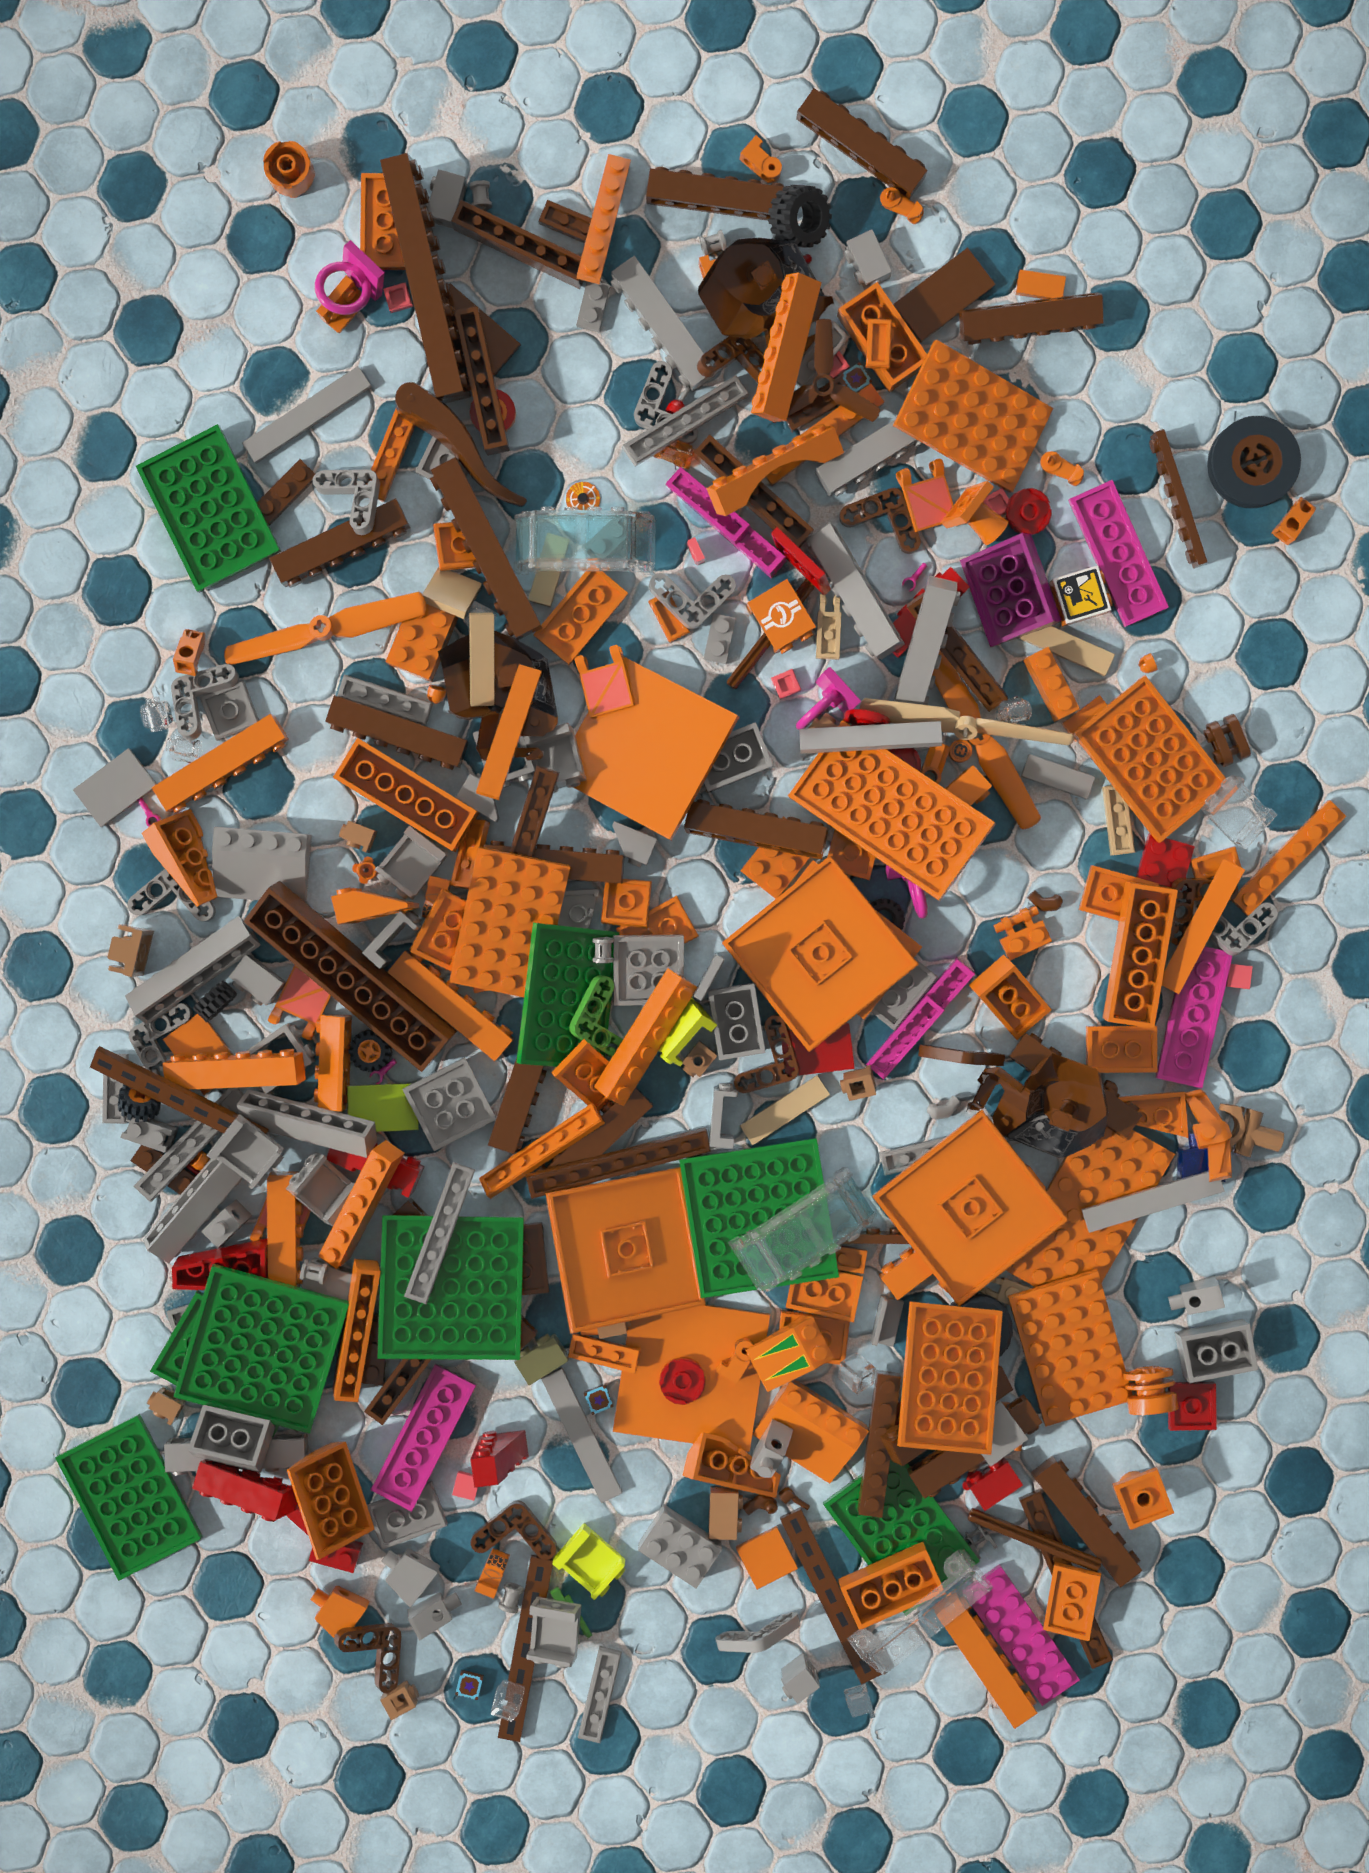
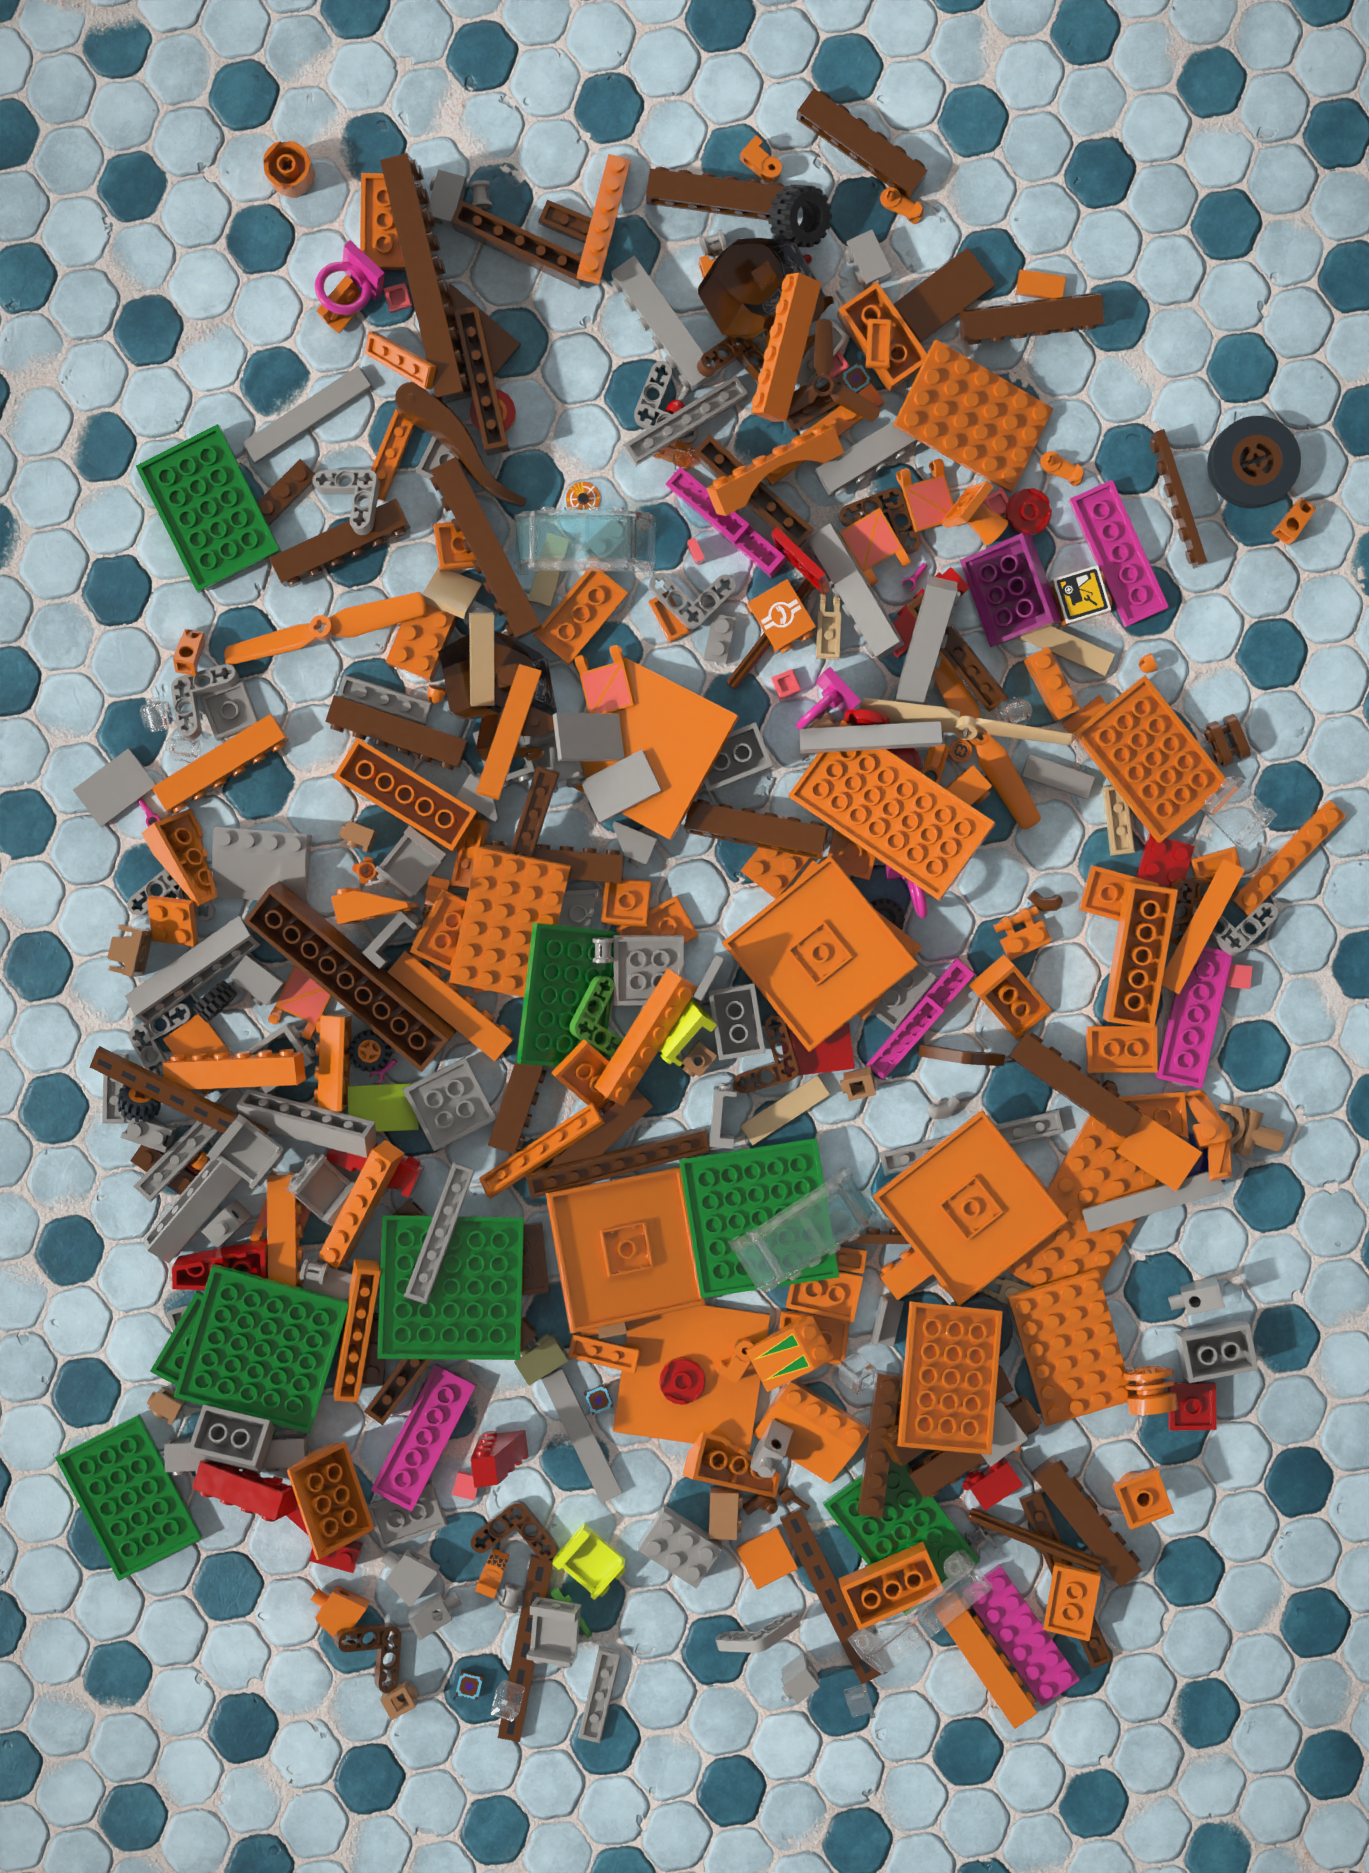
light grey plate [576,281,610,333] -> none
reddish brown piece [966,1053,1108,1158] -> none
none -> orange plate [147,895,198,947]
none -> orange tile [365,331,437,390]
none -> light grey tile [553,713,625,761]
none -> light grey tile [581,750,663,824]
none -> coral flag [840,508,910,586]
none -> orange tile [1116,1113,1202,1192]

